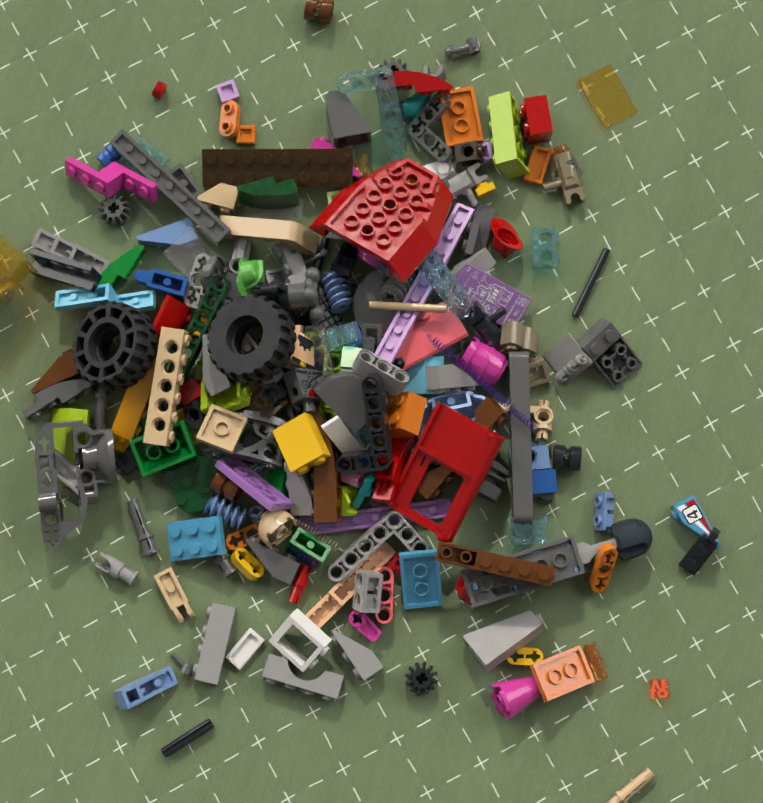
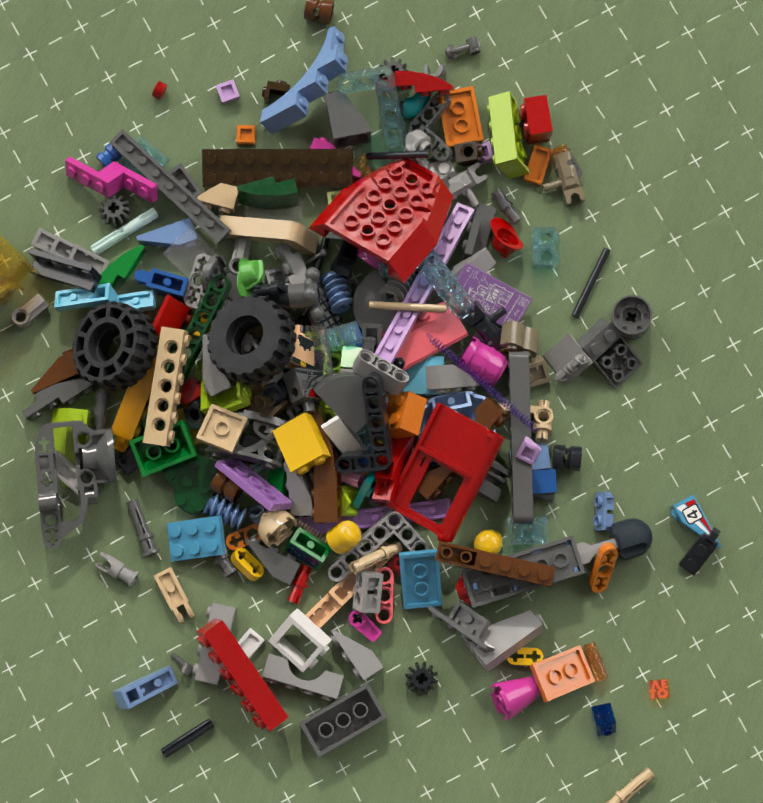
orange plate [219,100,241,138] -> none
yellow plate [474,181,496,200] -> none
clear yellow piece [577,64,638,129] -> none
none -> light grey piece [12,294,49,329]
none -> light aqua axle [91,208,158,255]
none -> red brick [196,618,289,731]
none -> medium blue arch [260,26,348,134]
none -> dark brown bracket [262,80,291,104]
none -> dark grey brick [299,683,387,757]
none -> yellow helmet [326,520,362,554]
none -> tan pin [349,541,403,574]
none -> black bar [366,150,432,160]
none -> light grey head [404,130,433,168]
none -> dark grey bracket [428,601,495,652]
none -> yellow helmet [474,529,502,554]
none -> dark grey pin [491,187,522,225]
none -> lavender slope [515,436,541,465]
none -> clear blue bracket [591,703,616,736]
none -> dark grey wheel [611,295,652,340]

